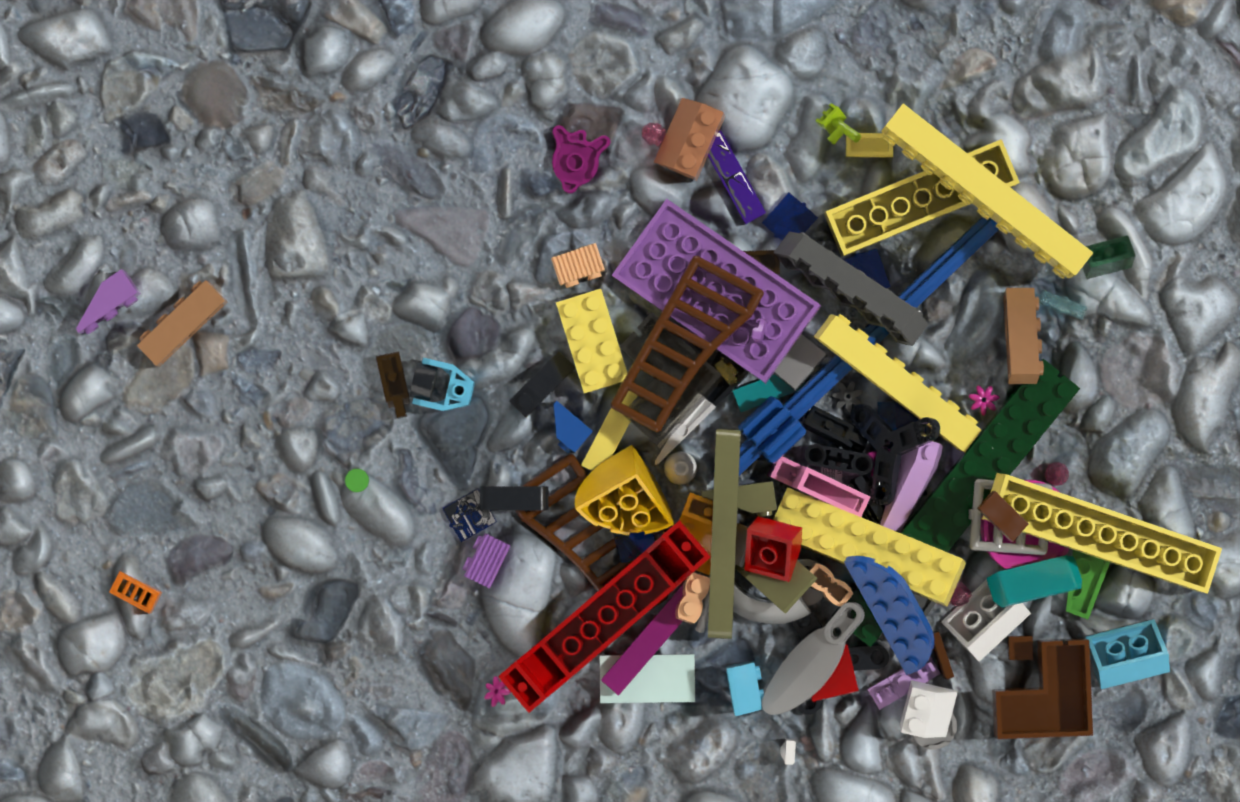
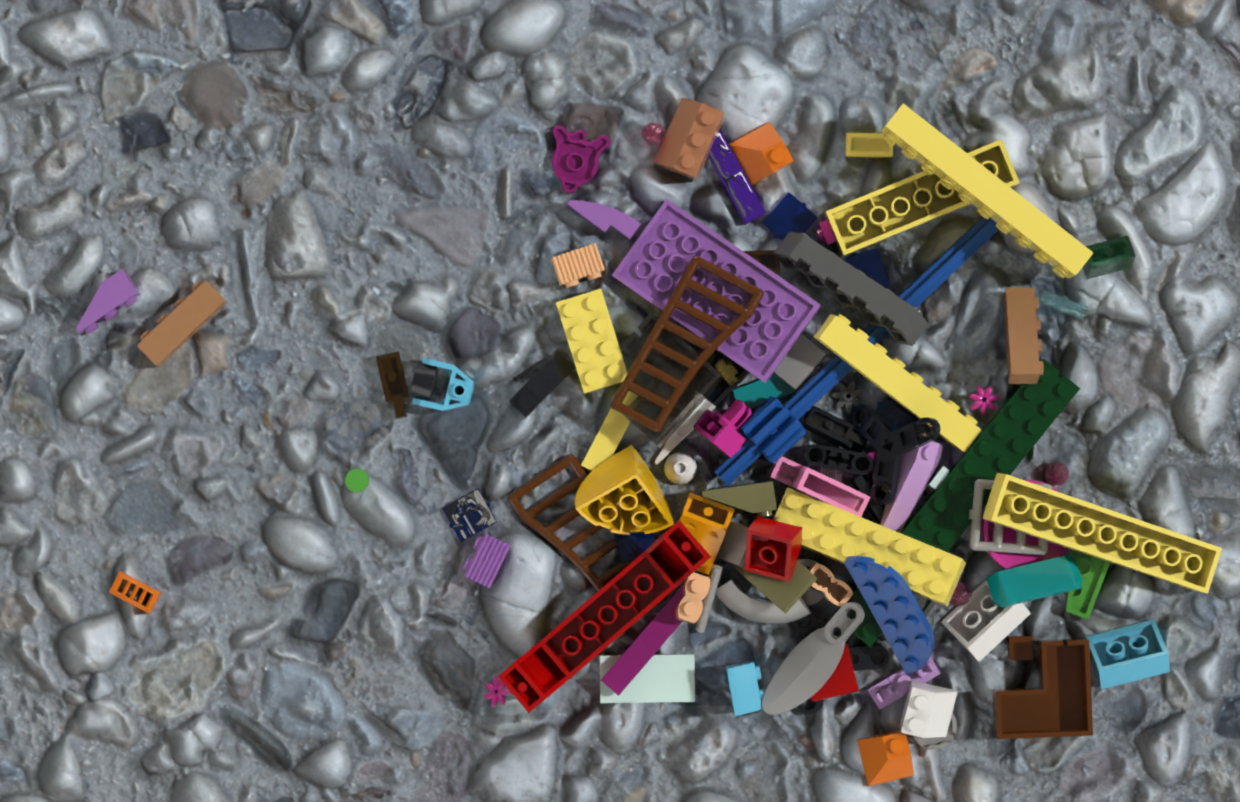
black beam [480,486,549,510] -> none
blue slope [554,401,593,453] -> none
olive beam [708,429,741,639] -> none
medium lavender tile [751,318,767,343] -> none
white tile [780,738,796,765] -> none
lime arm [815,103,861,145] -> none
reddish brown tile [933,631,954,680] -> none
reddish brown tile [977,491,1029,542] -> none
none -> medium lavender slope [567,200,641,241]
none -> dark pink brick [693,400,752,458]
none -> orange slope [729,122,794,186]
none -> dark pink plate [816,219,837,247]
none -> orange slope [857,729,914,786]
none -> light aqua tile [927,466,950,491]

